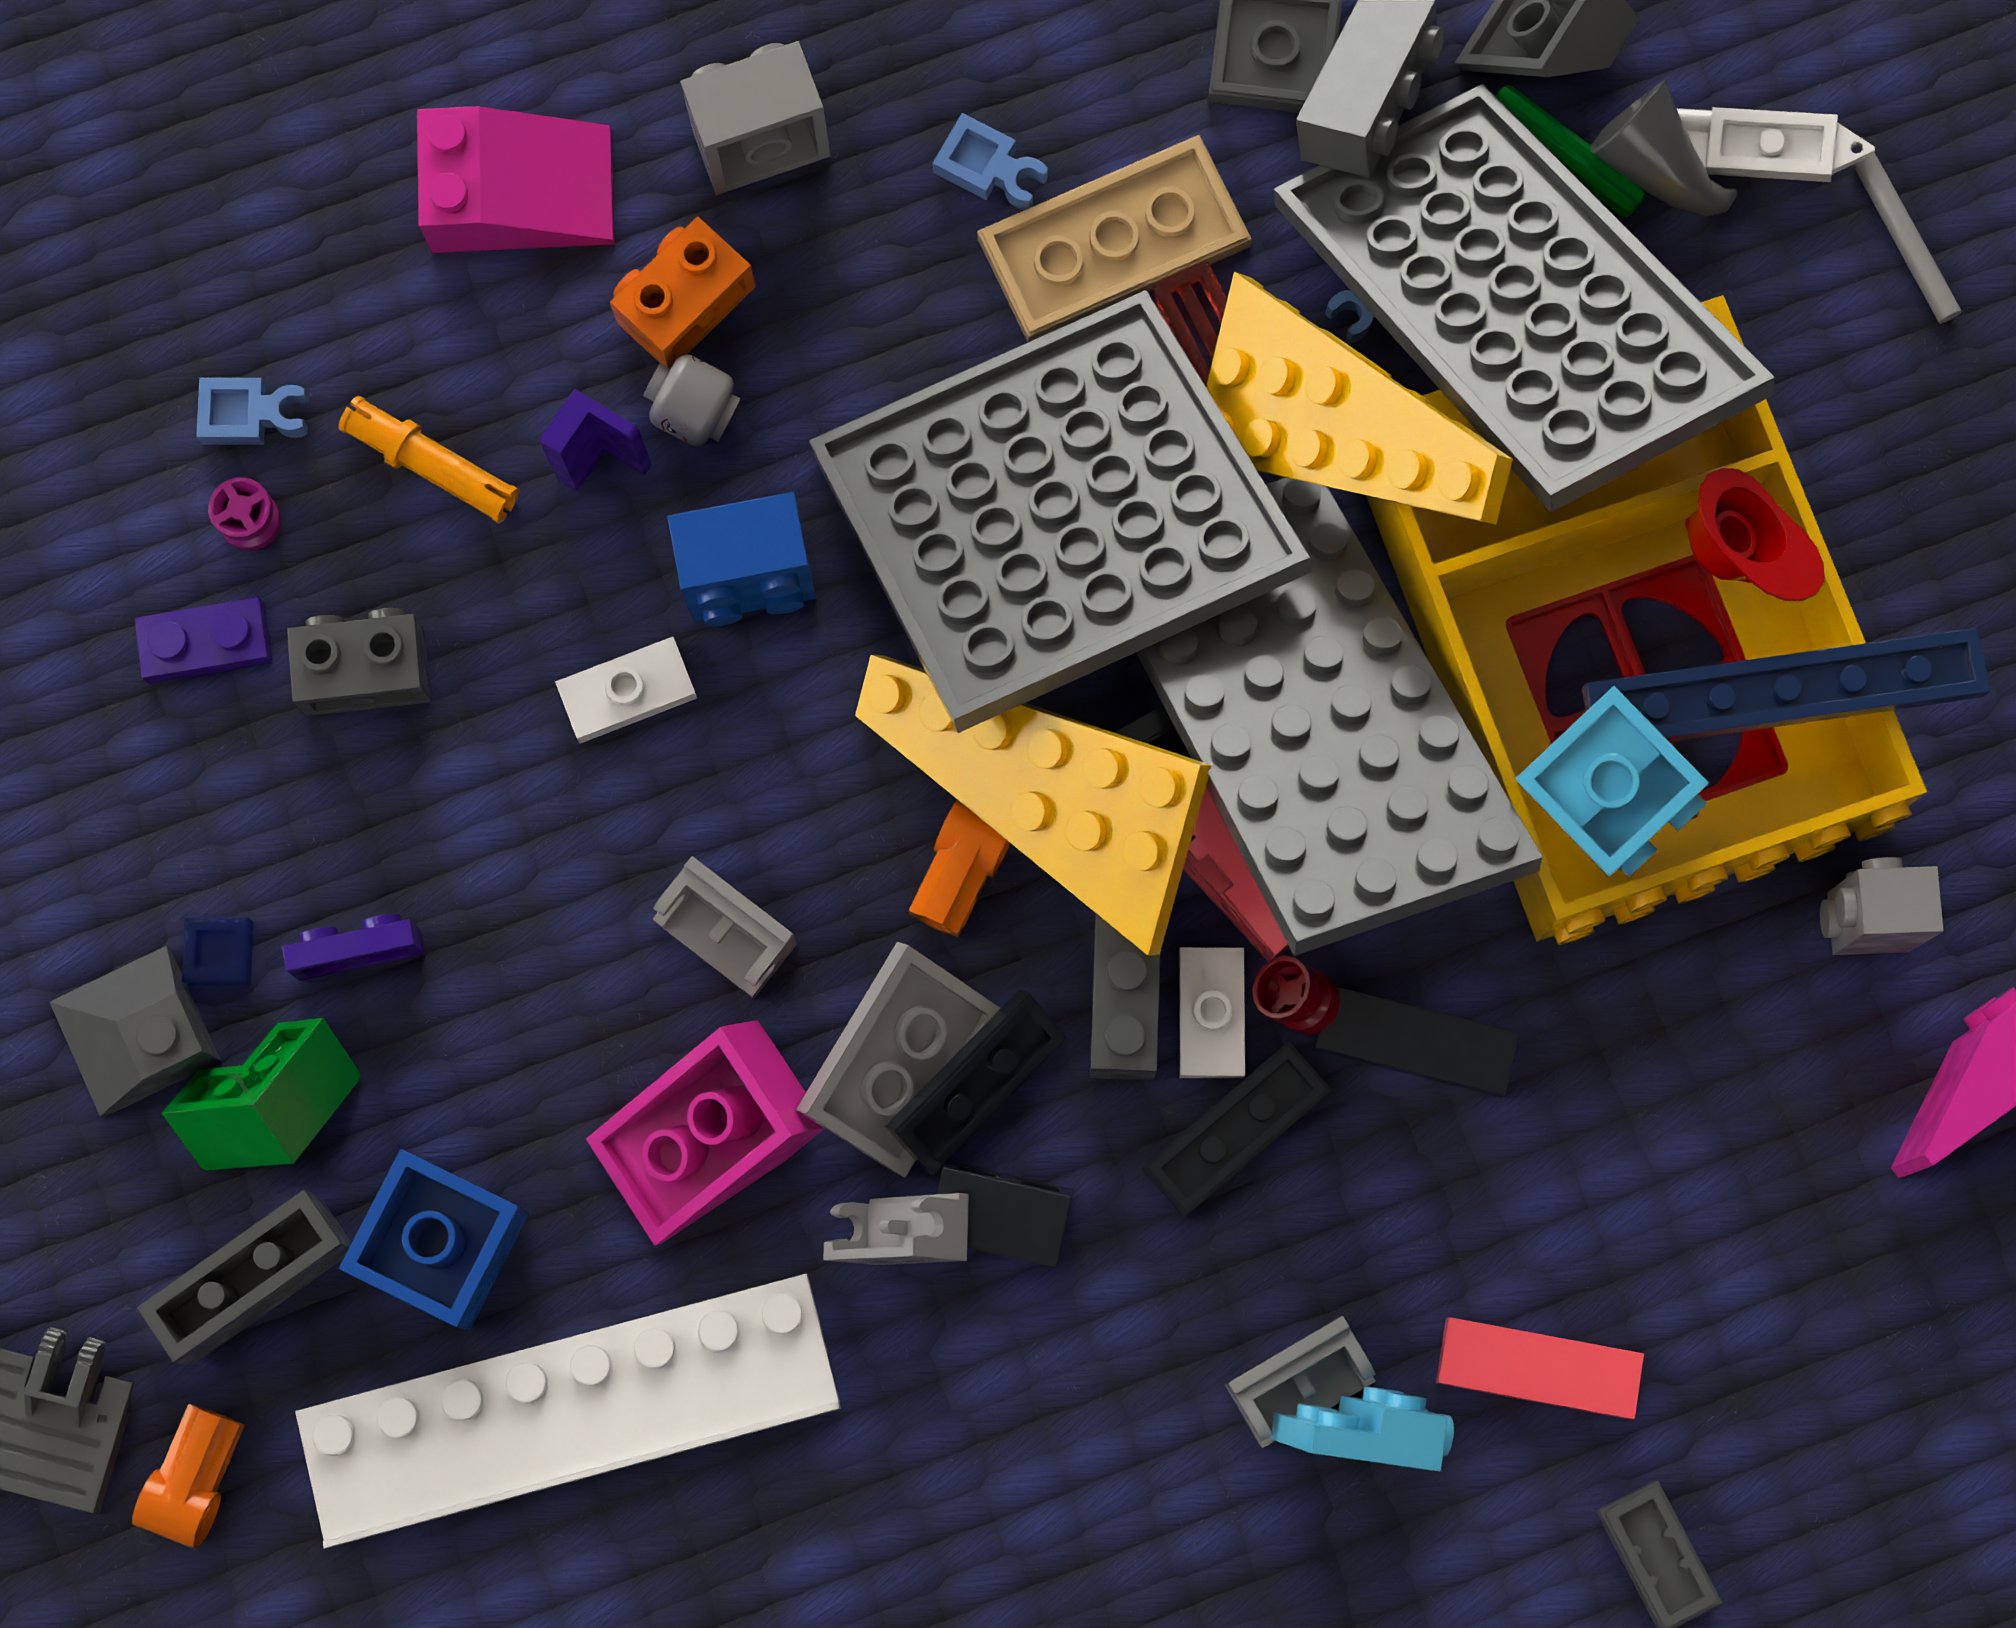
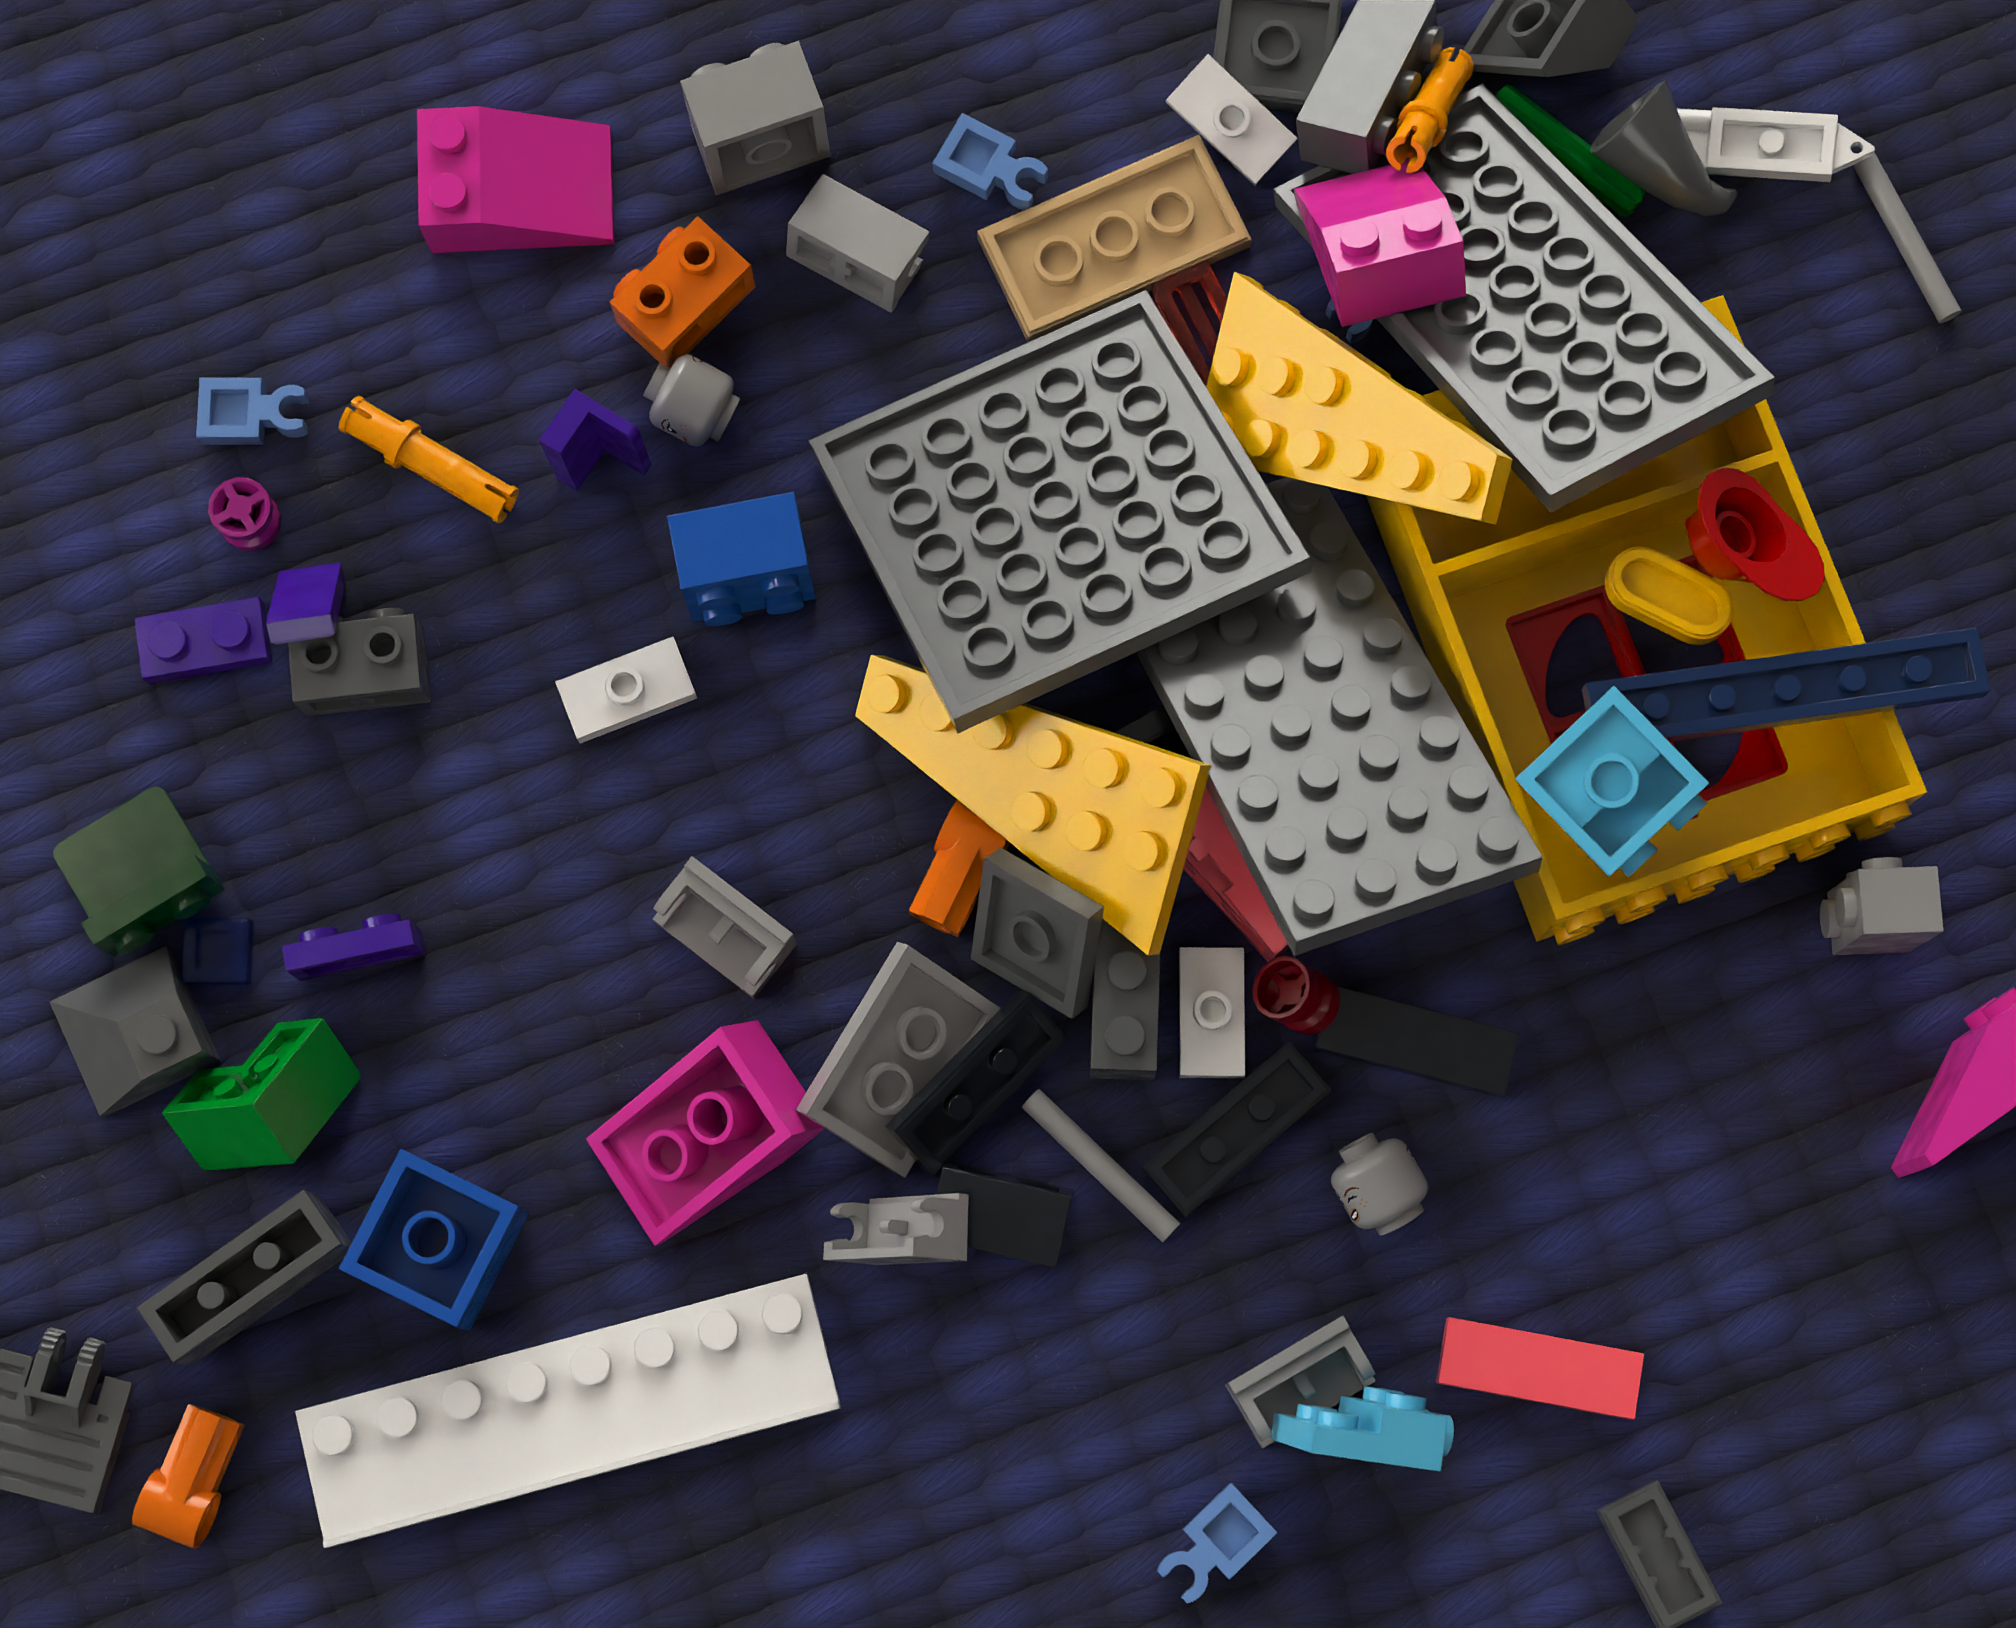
none -> dark green bracket [53,787,225,957]
none -> dark purple tile [266,562,346,645]
none -> light grey hinge [786,174,930,313]
none -> dark grey plate [971,848,1104,1019]
none -> light grey bar [1022,1089,1180,1242]
none -> medium blue plate [1157,1483,1277,1603]
none -> white plate [1166,54,1297,186]
none -> dark pink slope [1294,160,1466,327]
none -> light grey head [1331,1133,1429,1235]
none -> light orange pin [1386,47,1474,173]
none -> yellow tile [1605,546,1734,645]

